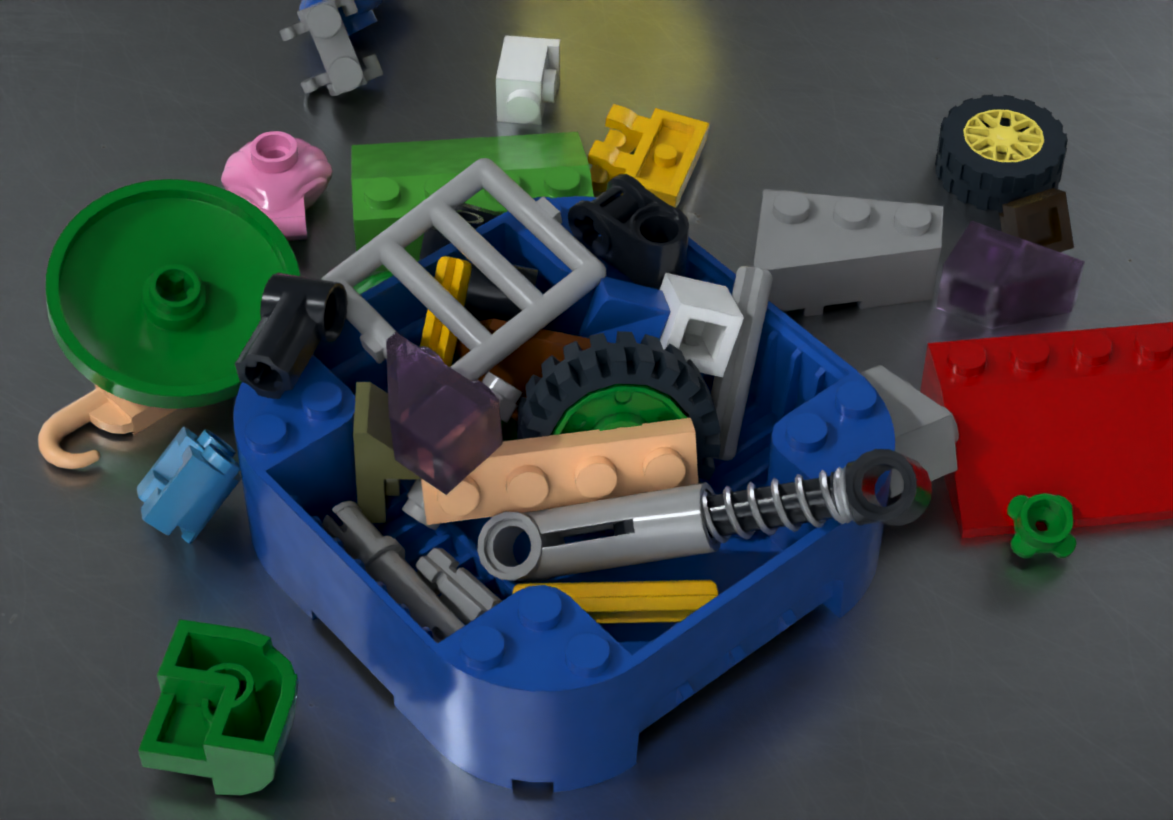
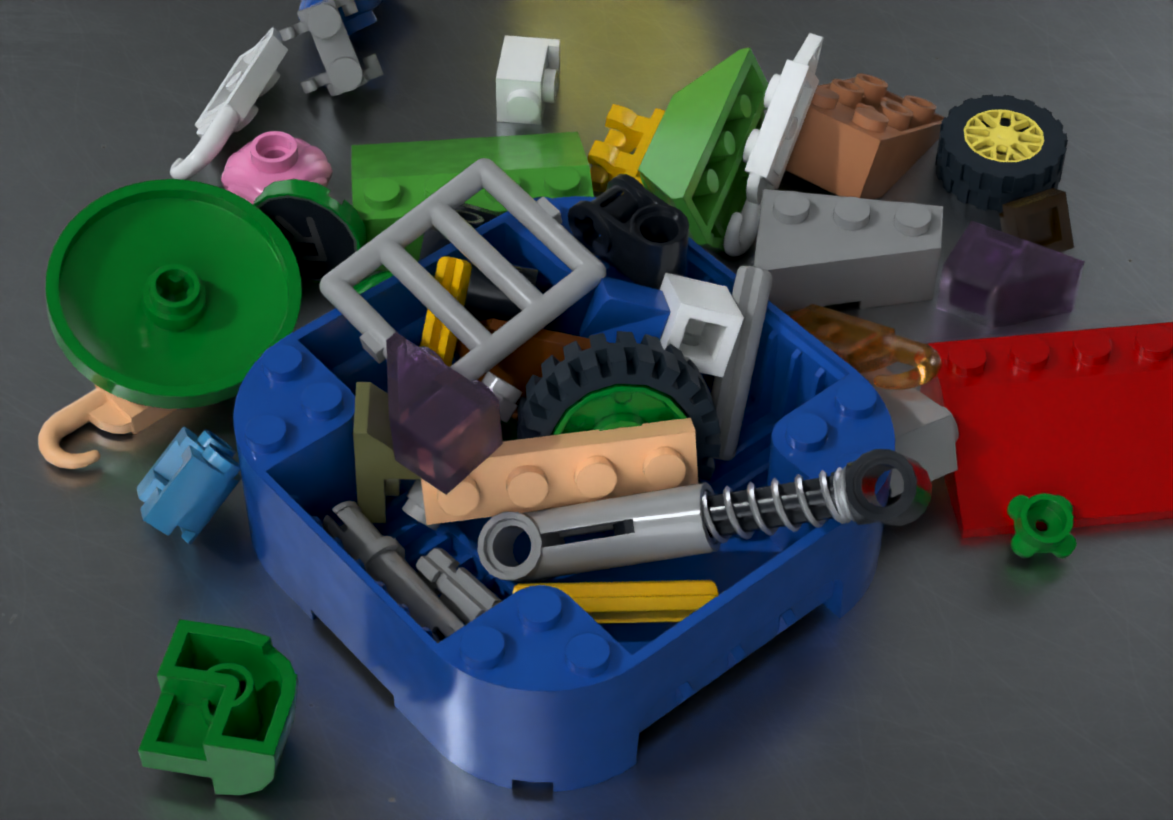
black piece [235,273,348,399] -> none
none -> white plate [170,27,288,180]
none -> tile [253,179,367,283]
none -> bright green wedge [638,47,768,253]
none -> white plate [723,33,824,257]
none -> clear orange plate [783,304,942,390]
none -> nougat slope [785,73,944,199]

